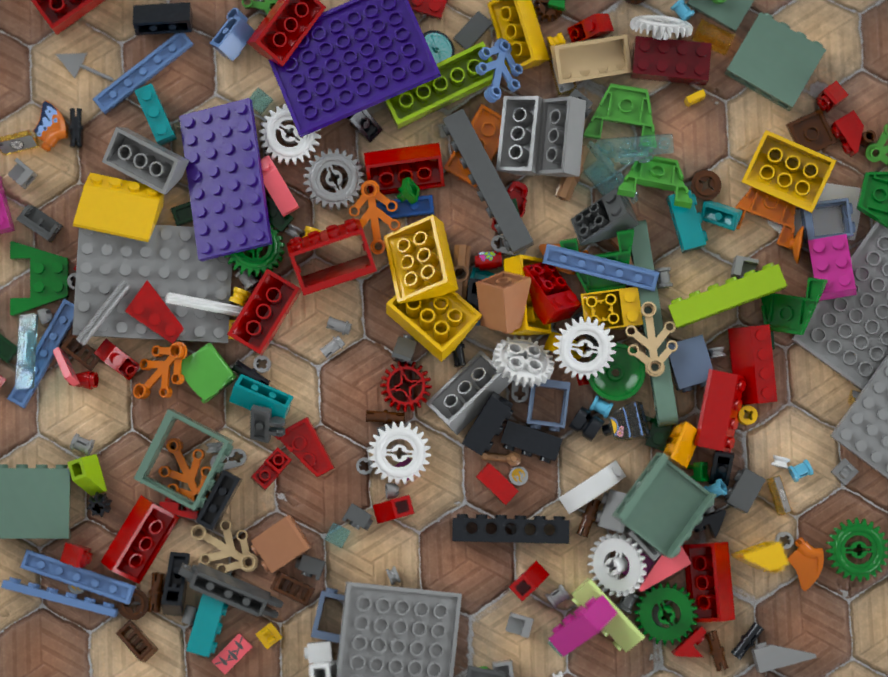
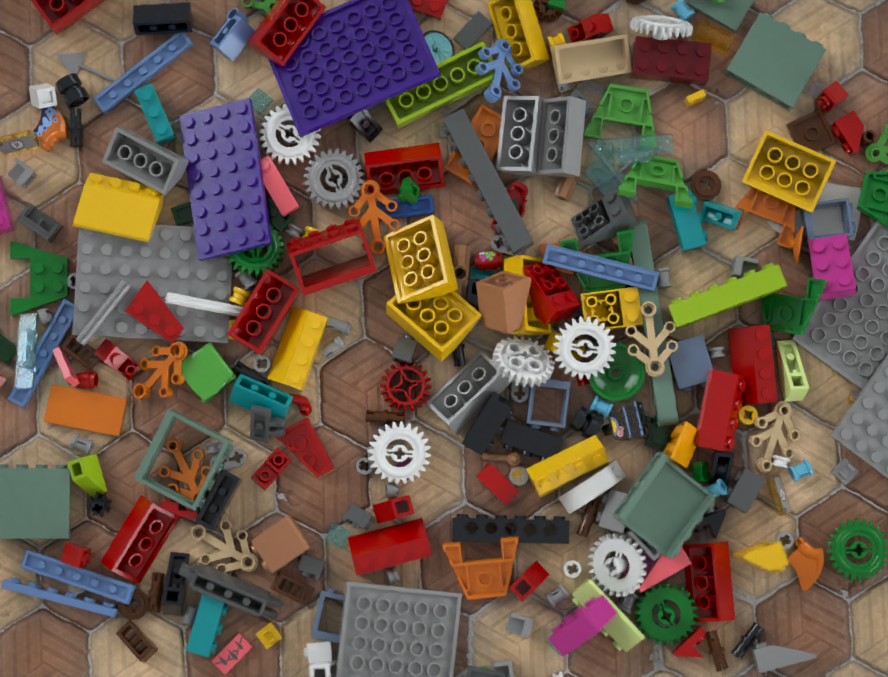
none -> white panel [29,83,57,109]
none -> orange tile [44,384,128,437]
none -> black wheel [55,73,90,109]
none -> yellow slope [266,307,328,392]
none -> red arm [289,393,312,416]
none -> red slope [348,518,432,575]
none -> orange wing [442,536,519,600]
none -> yellow slope [526,435,609,498]
none -> white bush [563,560,581,578]
none -> tan plant [748,401,800,473]
none -> yellowish green slope [776,340,809,402]

